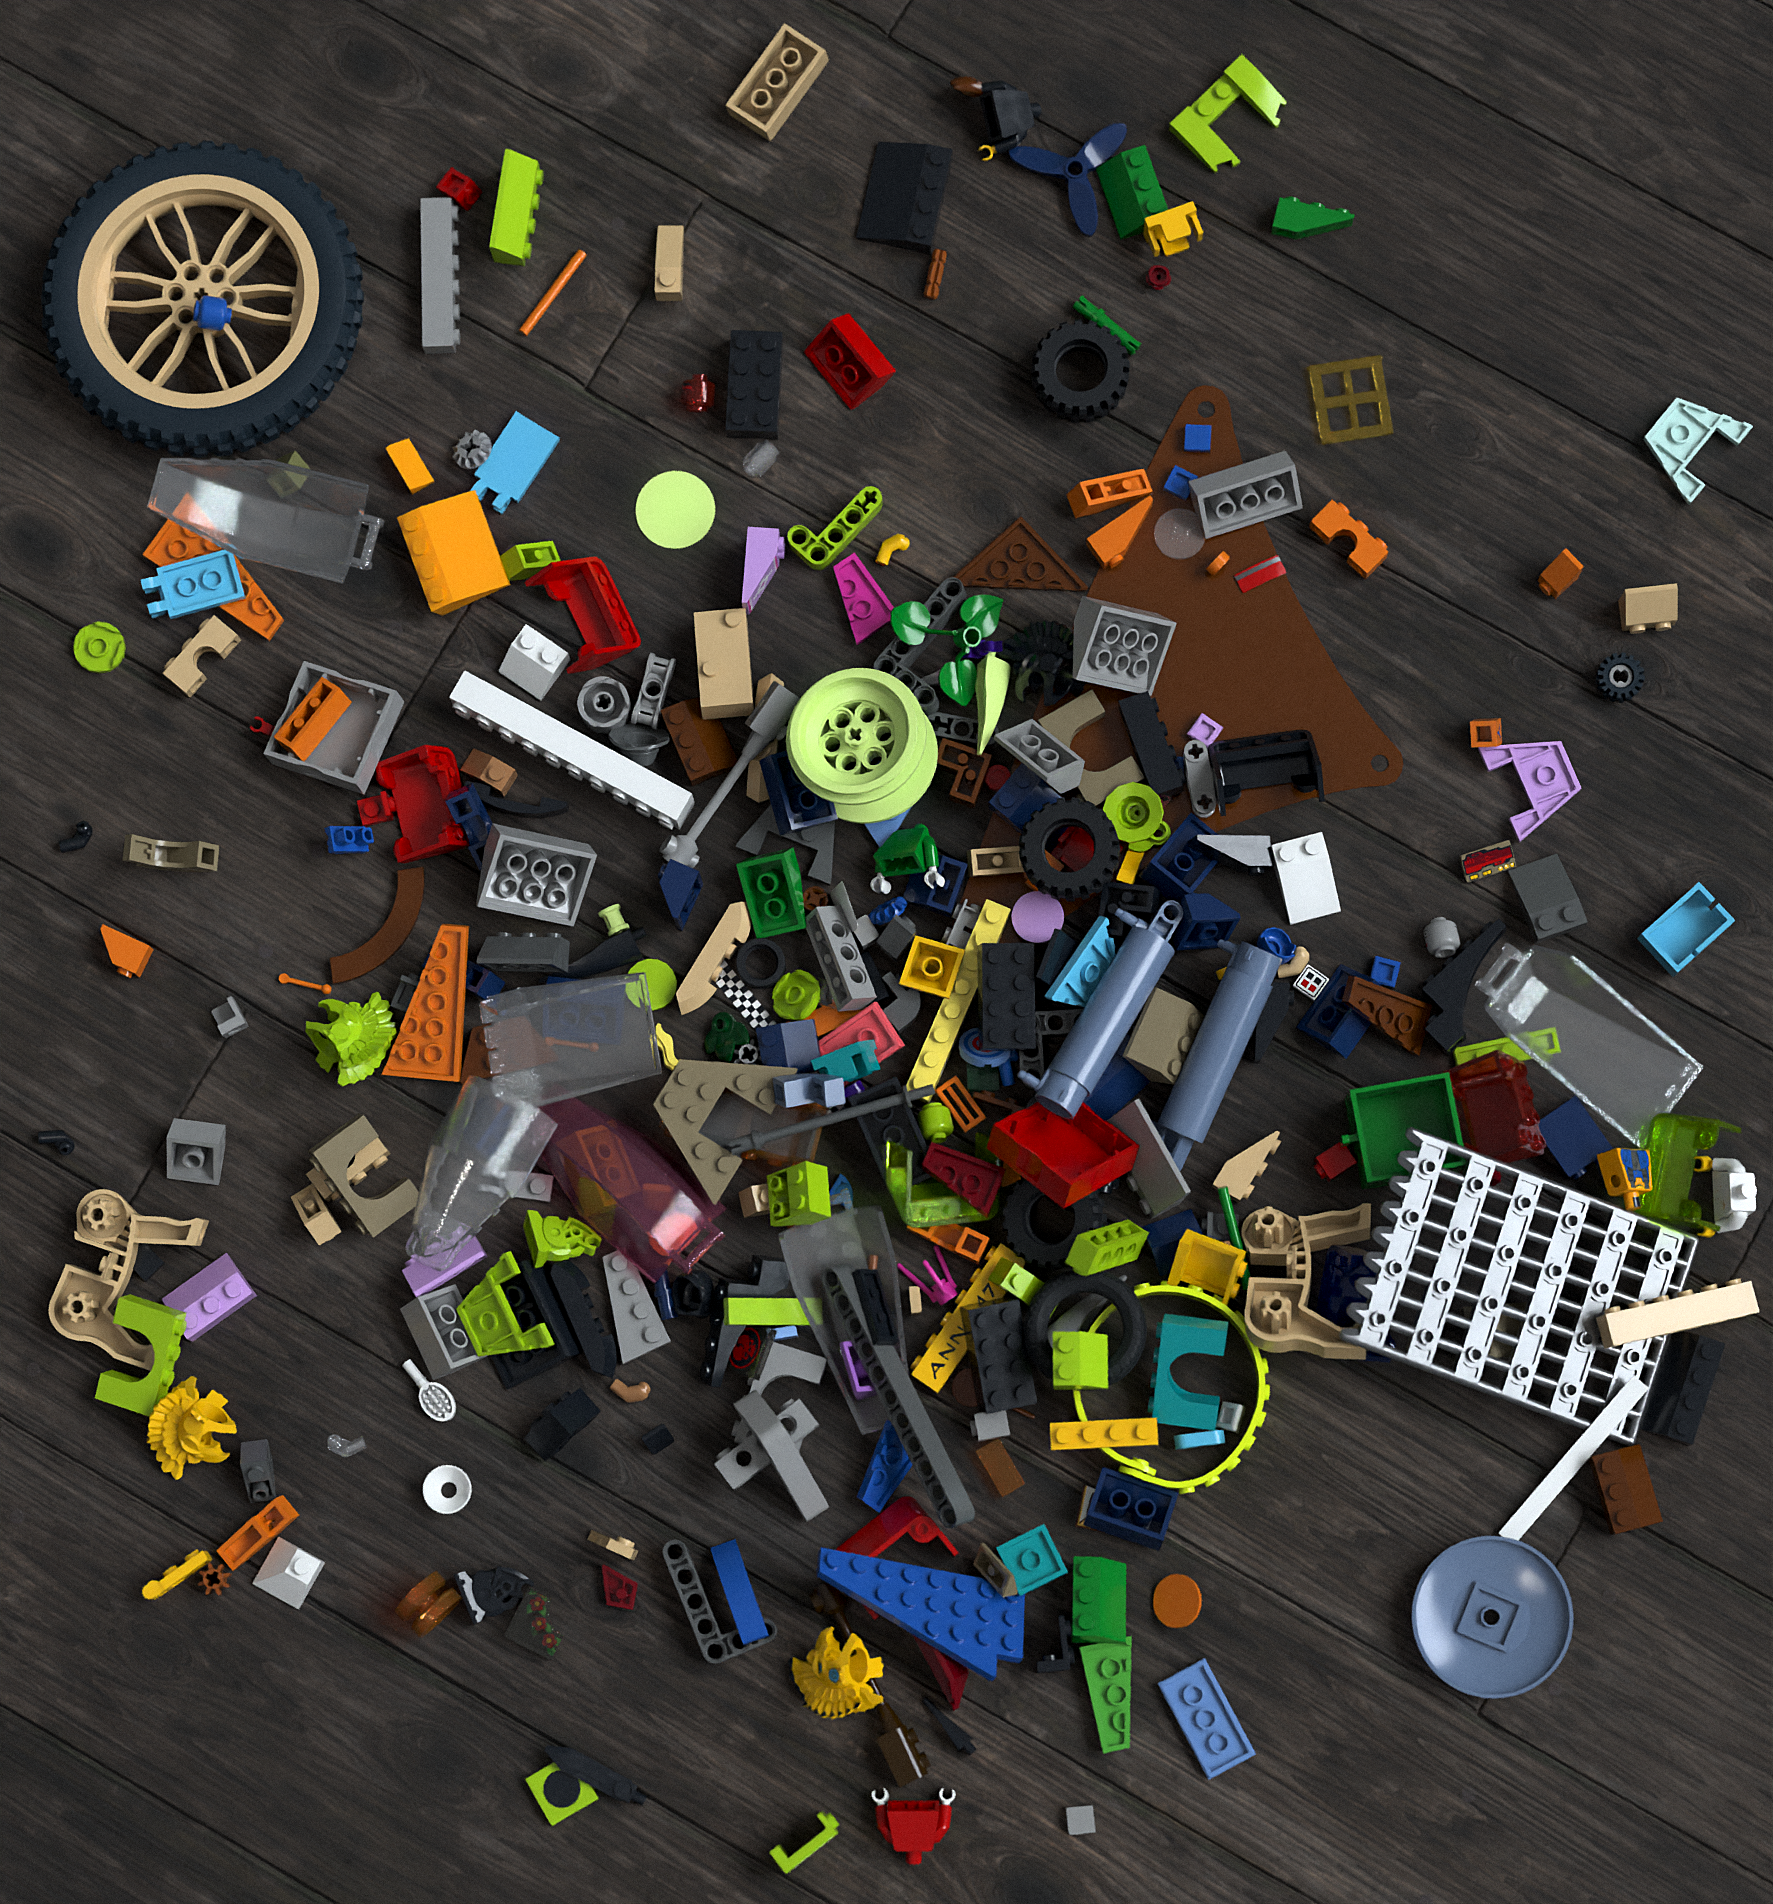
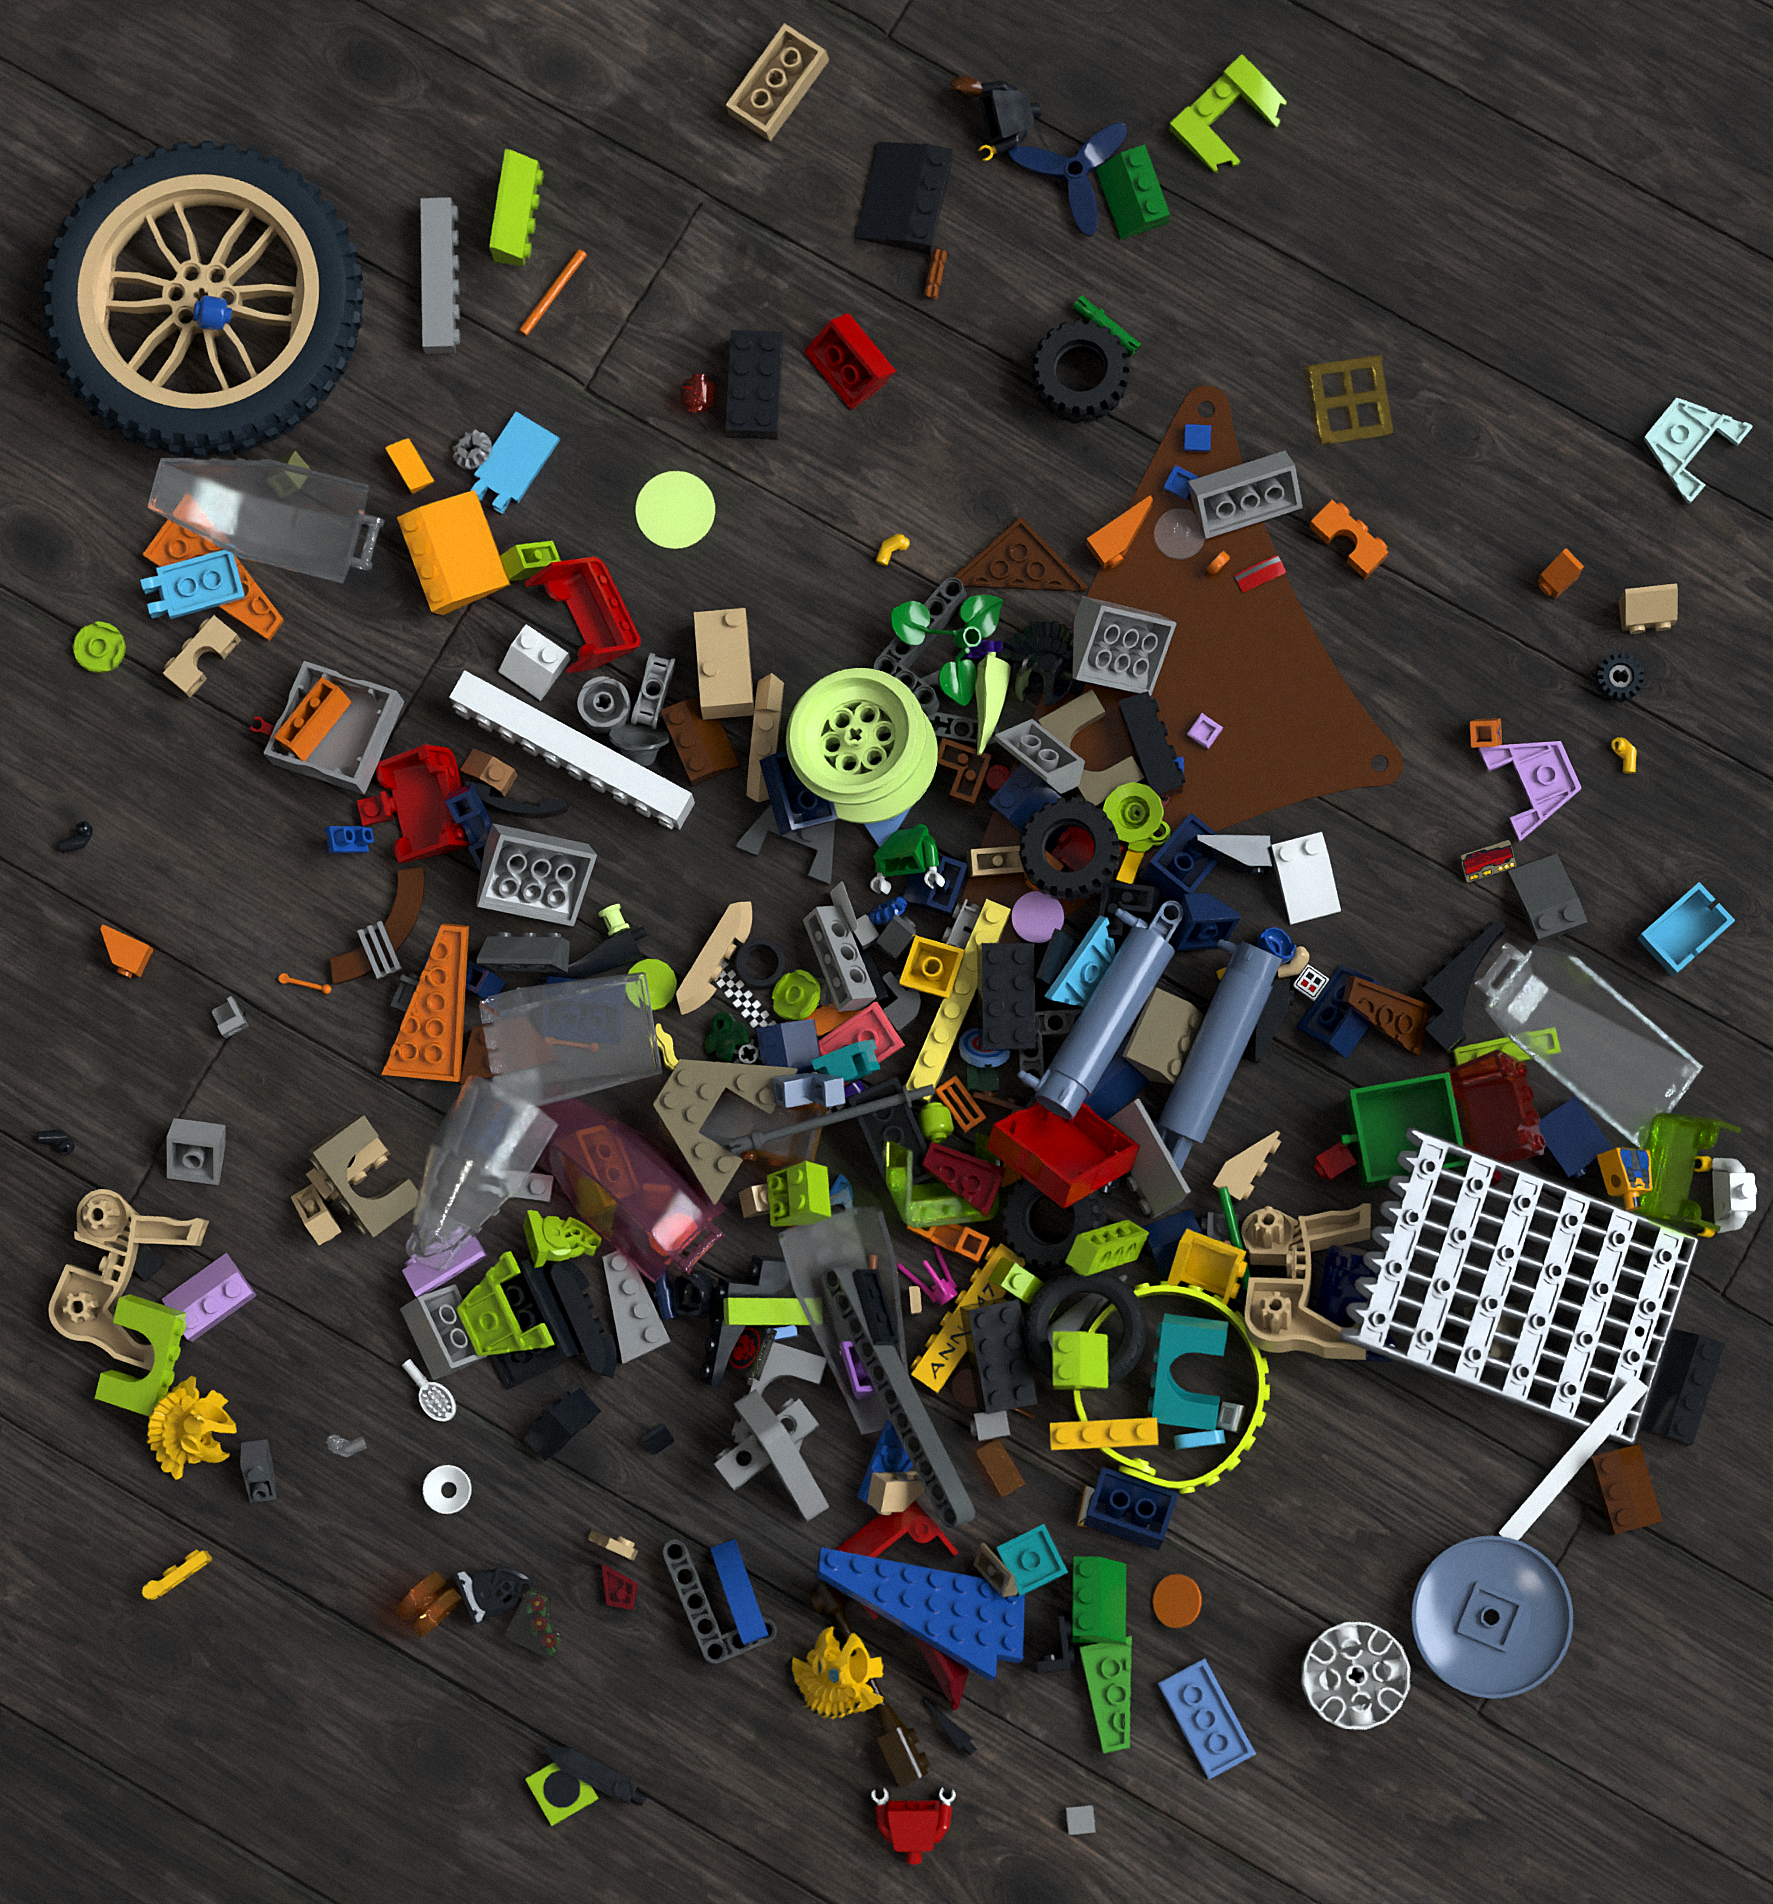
dark tan arch [123,834,219,872] -> none
dark orange gear [198,1563,232,1596] -> none
orange slope [216,1495,299,1571] -> none
white slope [252,1537,325,1609] -> none
lime piece [305,992,397,1087] -> none
red bracket [436,167,482,211] -> none
medium nougat arm [609,1378,651,1403] -> none
tan slope [655,226,684,301] -> none
dark blue slope [658,859,704,931] -> none
light grey bar [659,680,800,868] -> none
green slope [736,847,806,938] -> none
clear brick [742,439,780,478] -> none
lavender slope [742,527,785,615] -> none
lime panel [770,1811,839,1874] -> none
lime beam [787,486,883,570] -> none
reddish brown wheel [803,886,829,913] -> none
dark pink wing [833,552,894,645] -> none
blue arm [998,1051,1019,1086] -> none
orange slope [1066,469,1153,518] -> none
yellow panel [1143,201,1203,257] -> none
dark red plate [1146,265,1171,290] -> none
light grey piece [1183,740,1216,818] -> none
black windscreen [1208,729,1325,816] -> none
green slope [1271,196,1354,240] -> none
blue tile [1370,956,1401,989] -> none
light grey head [1423,917,1460,958] -> none
brick [1596,1278,1759,1349] -> none
none -> light grey tile [357,921,402,979]
none -> tan slope [867,1471,925,1515]
none -> white brick [1301,1622,1410,1729]
none -> yellow arm [1611,737,1637,774]

